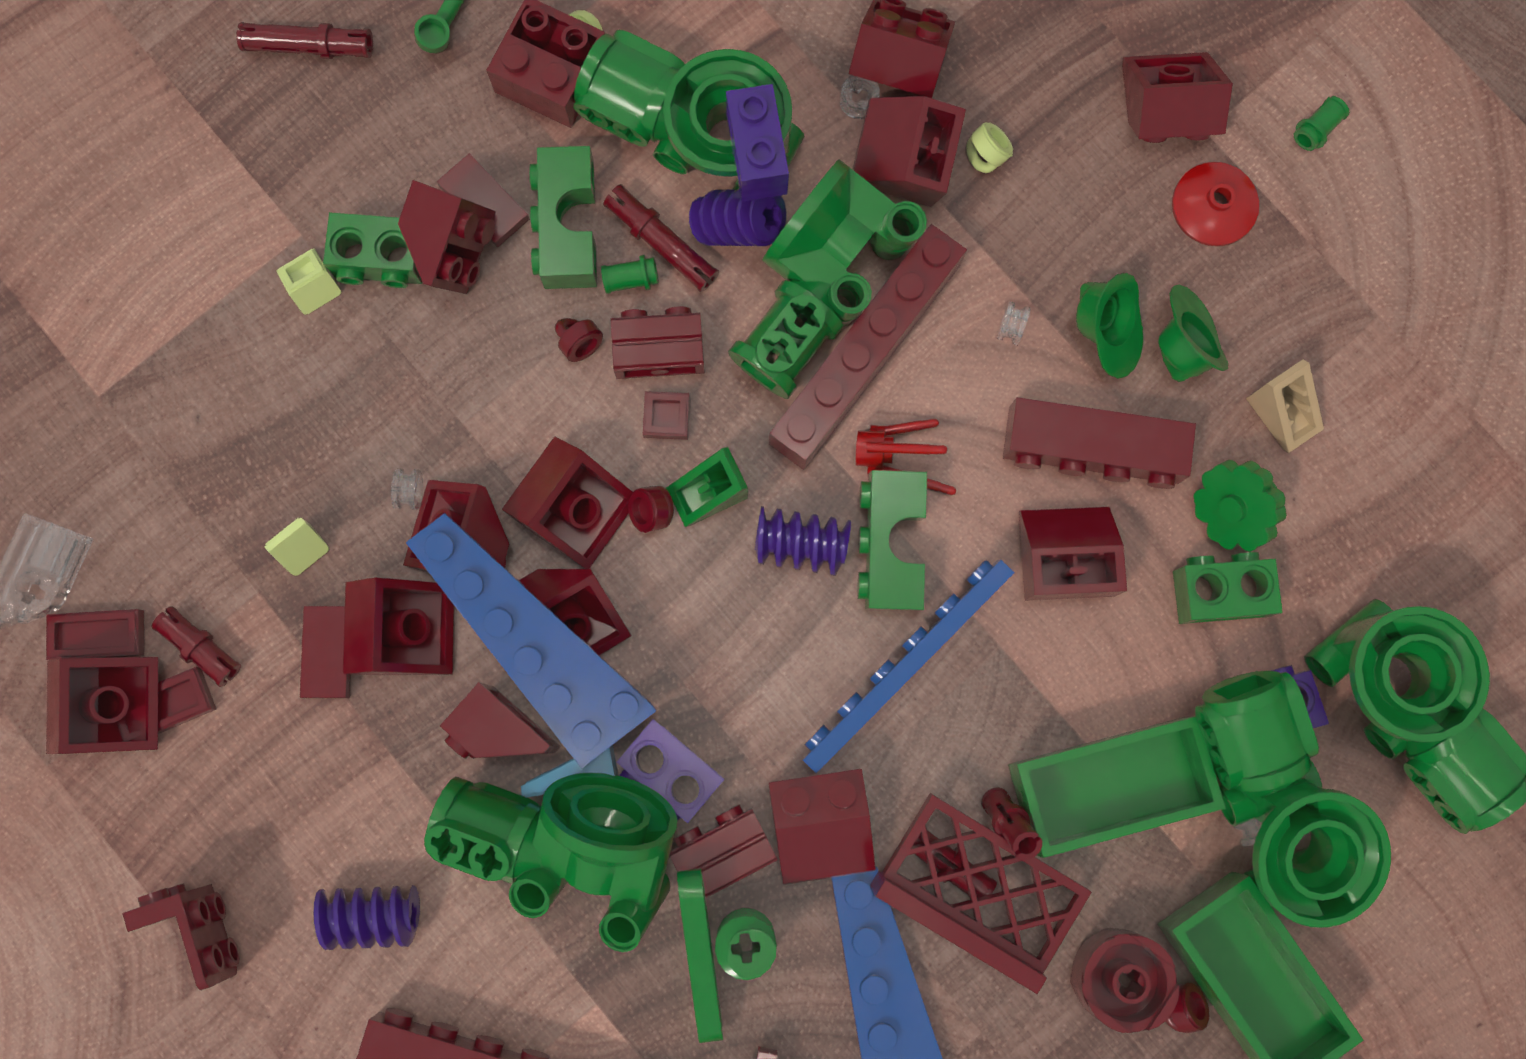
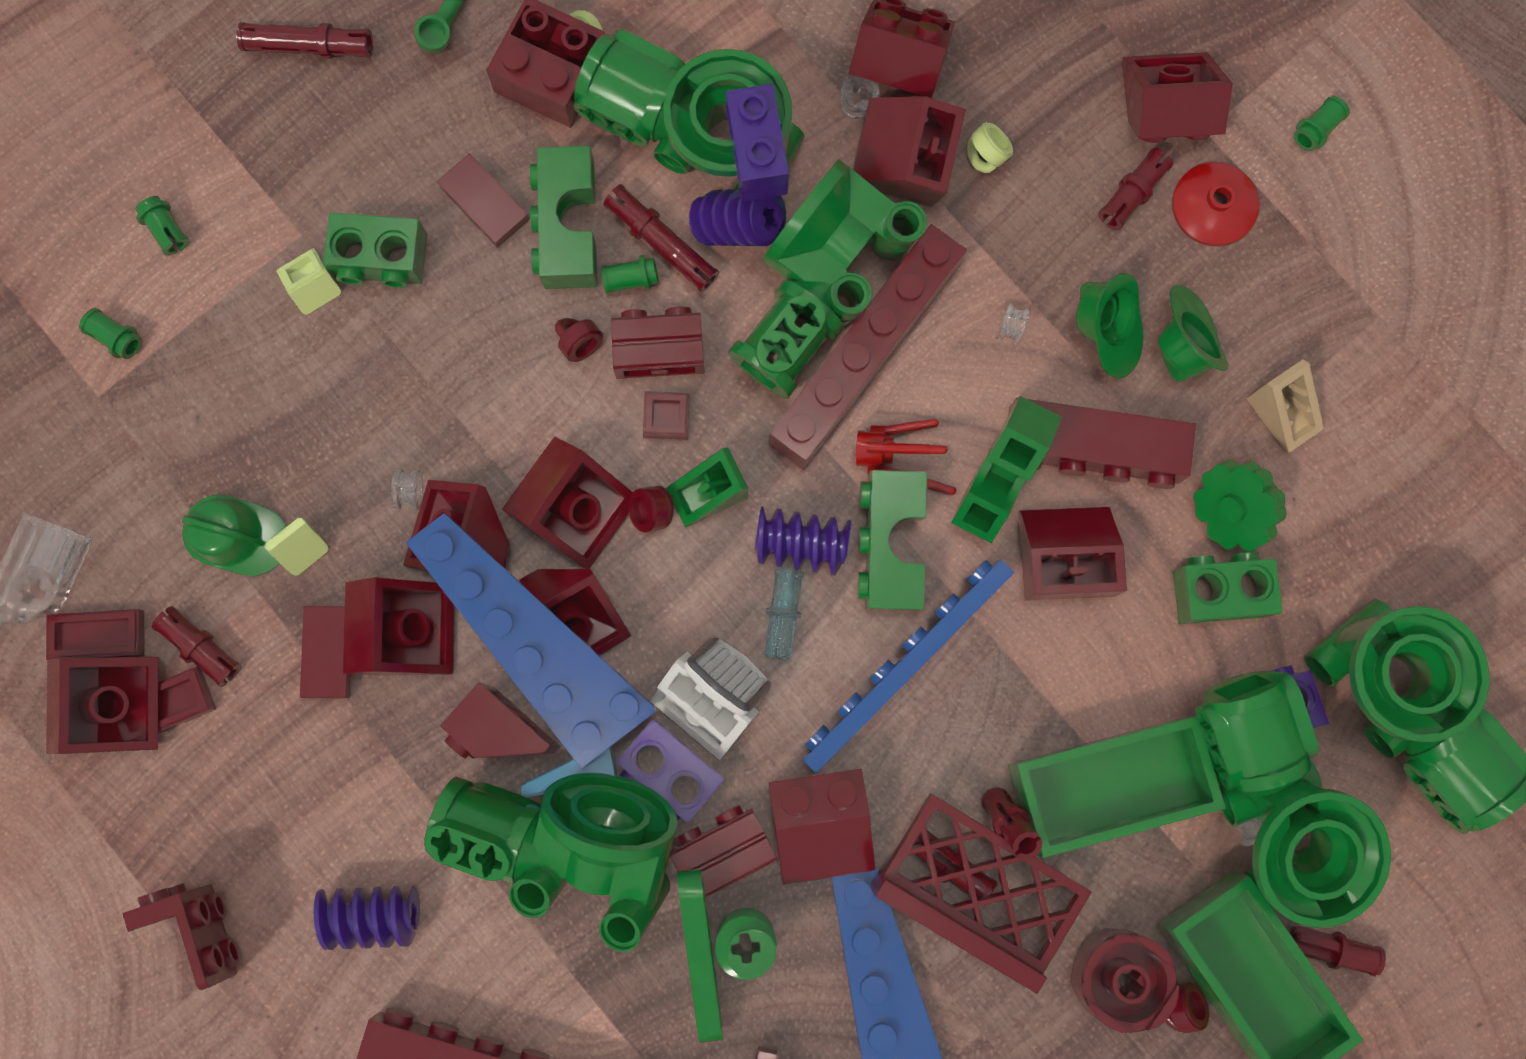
dark red slope [398,180,496,294] -> none
none -> green pin [79,308,142,359]
none -> green pin [135,196,189,256]
none -> green piece [182,495,286,576]
none -> white piece [650,637,771,760]
none -> clear light blue axle [764,568,804,660]
none -> green arch [951,396,1062,544]
none -> dark red pin [1098,148,1173,230]
none -> dark red axle [1290,926,1386,977]

